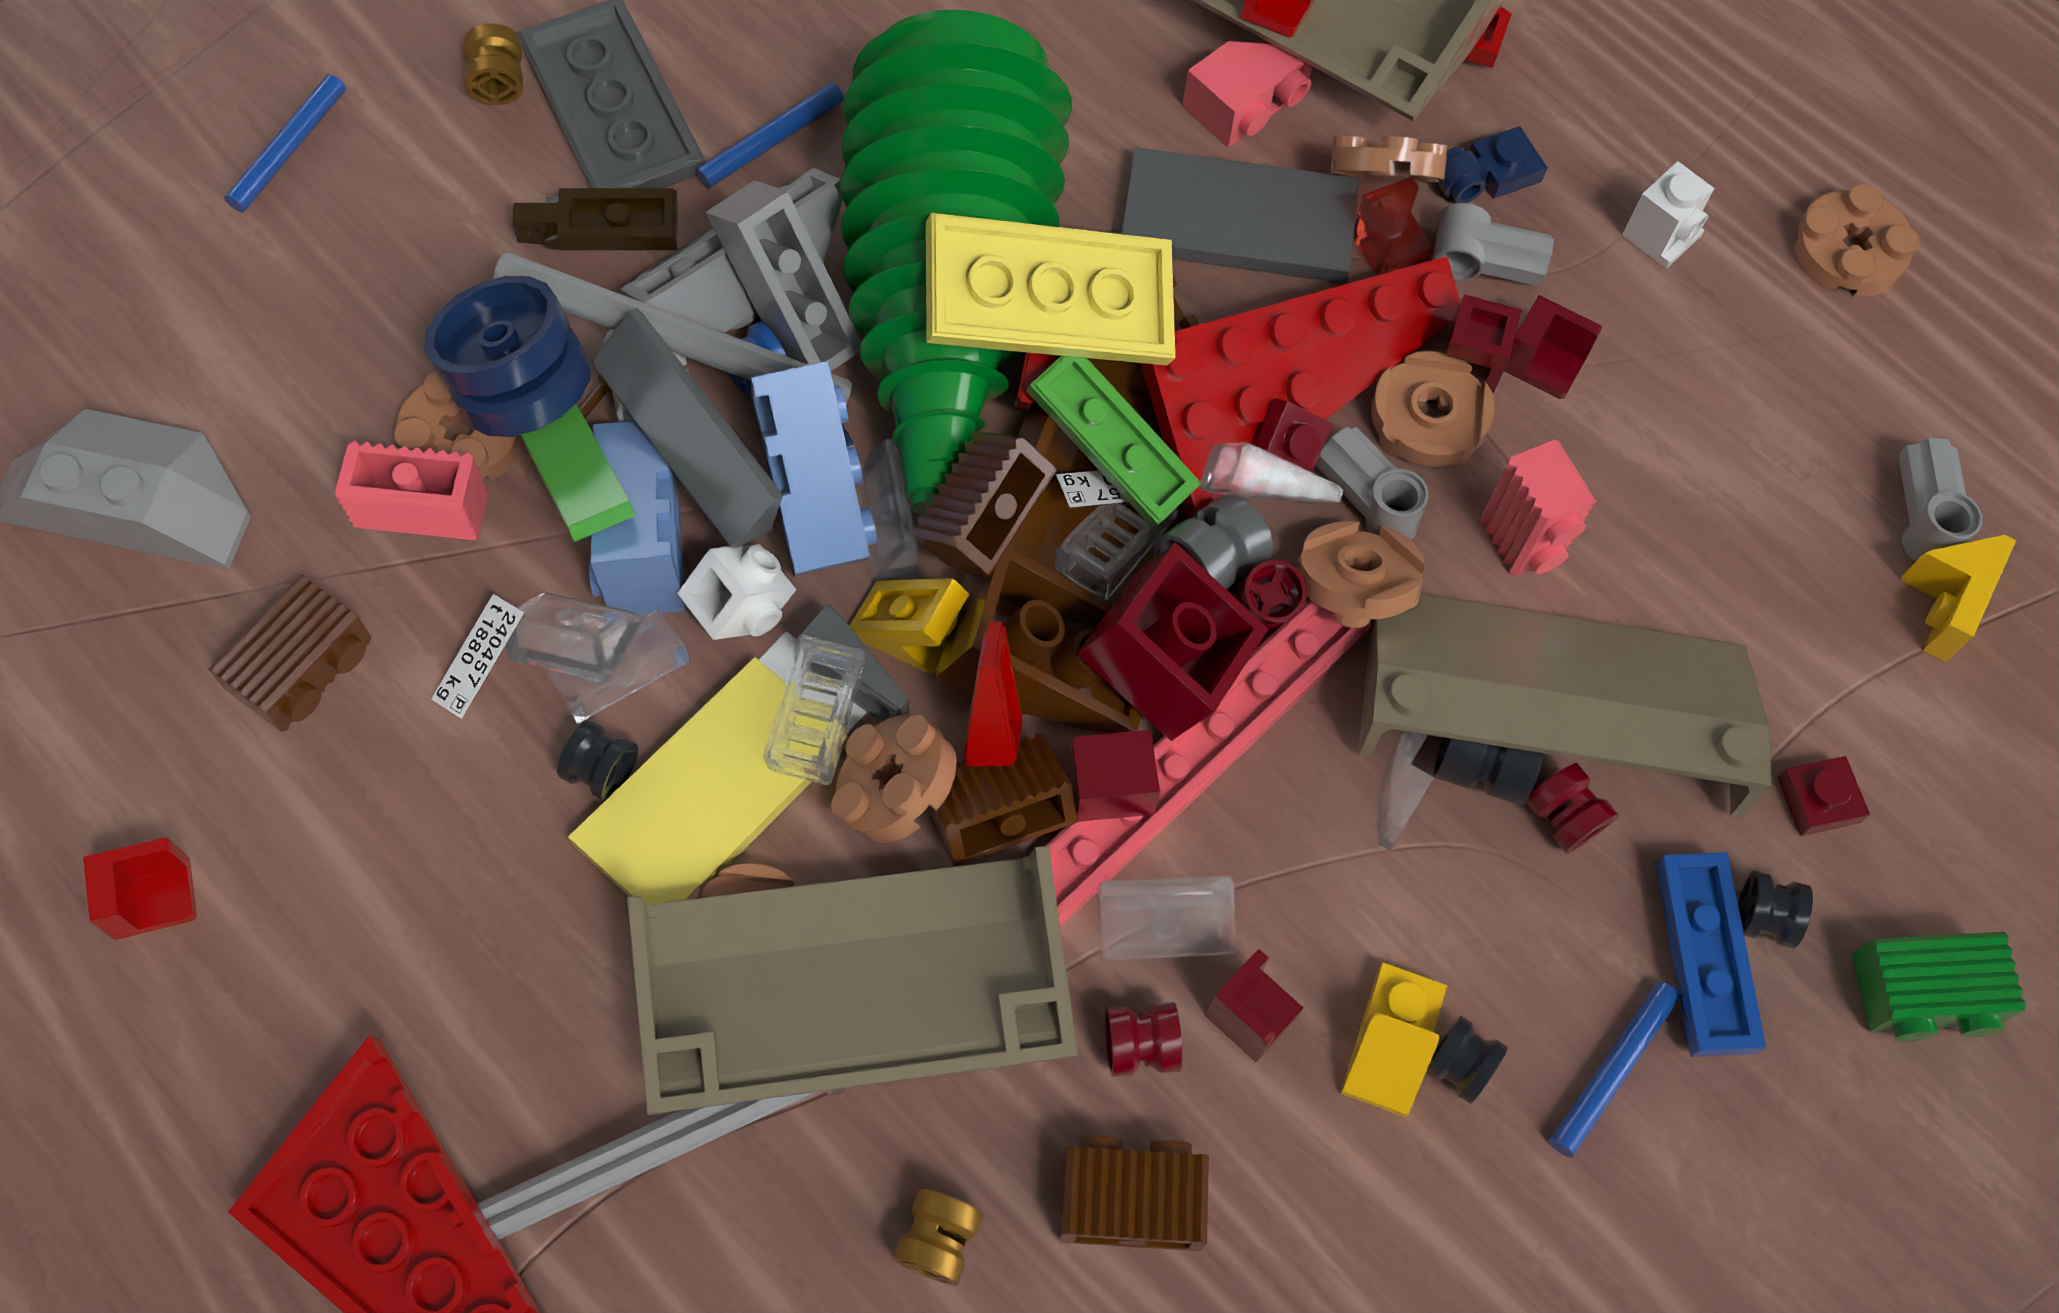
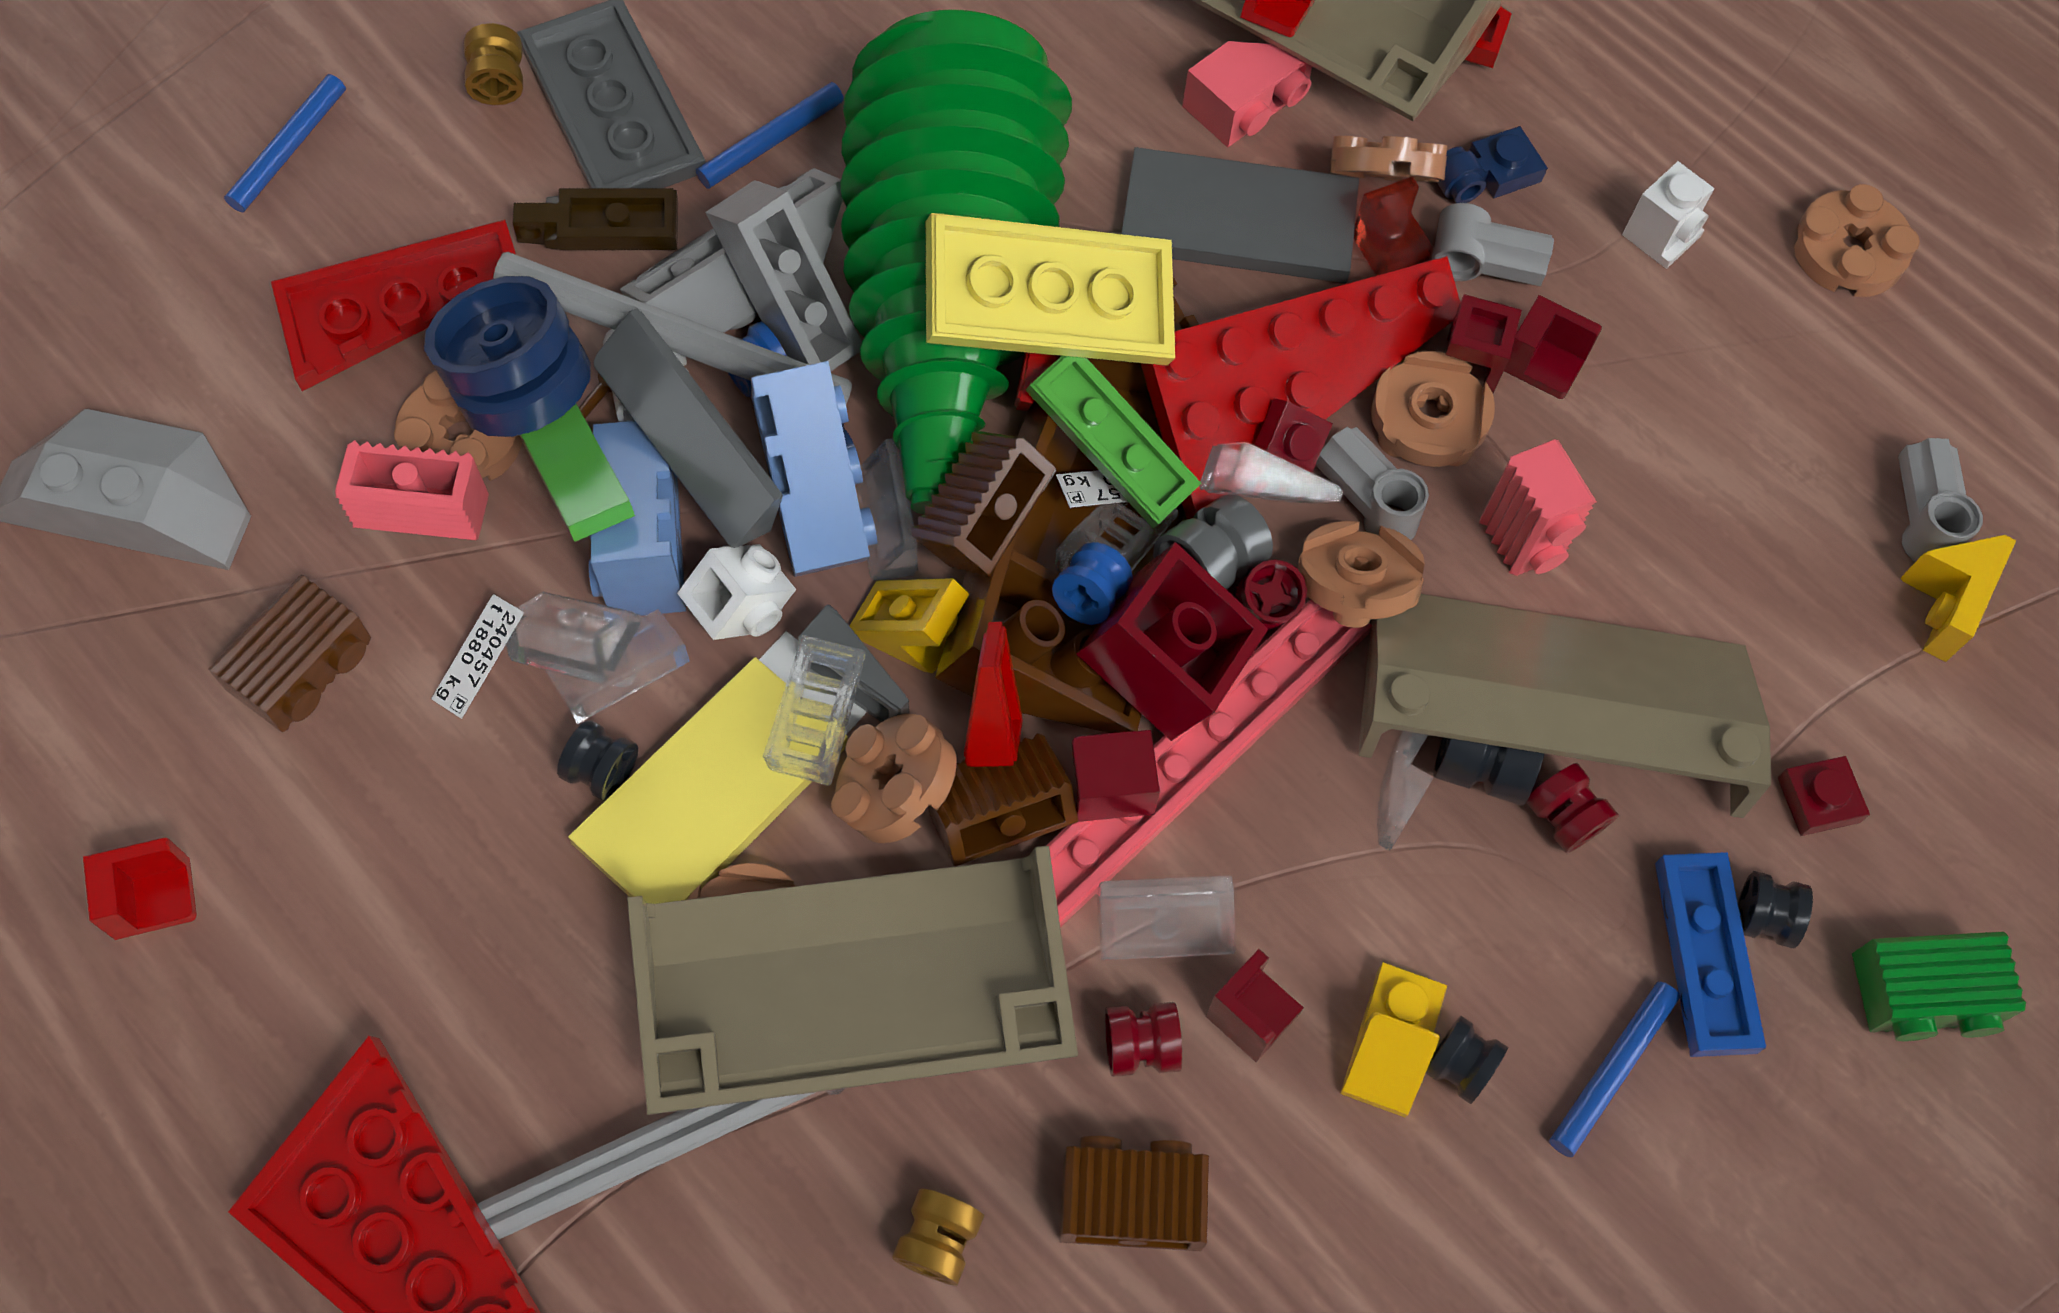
none -> red wing [271,220,516,391]
none -> blue wheel [1052,542,1133,625]

